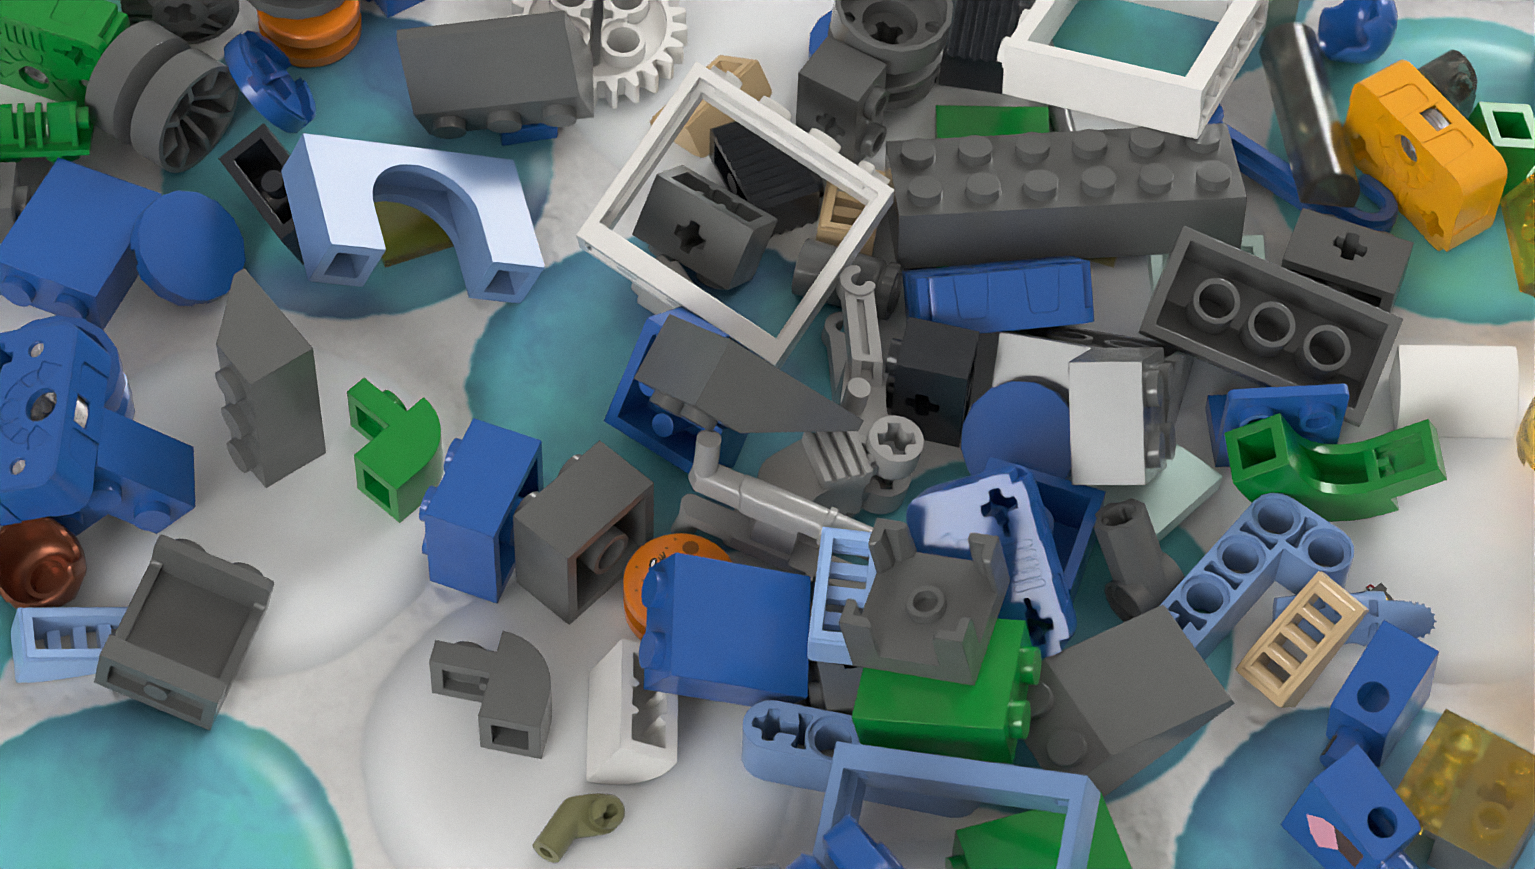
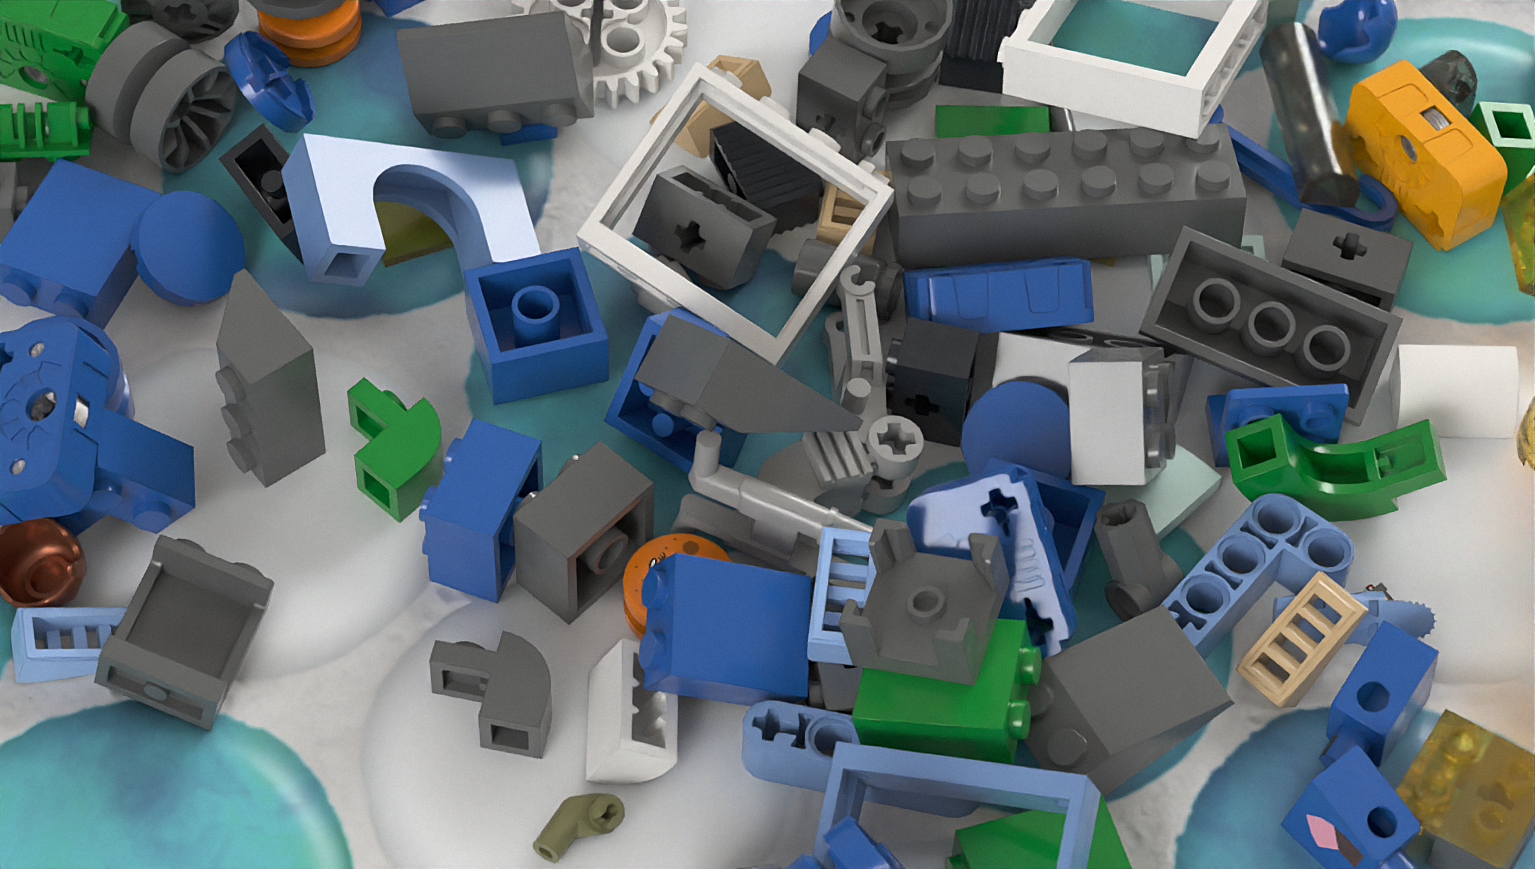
none -> blue brick [463,247,609,405]

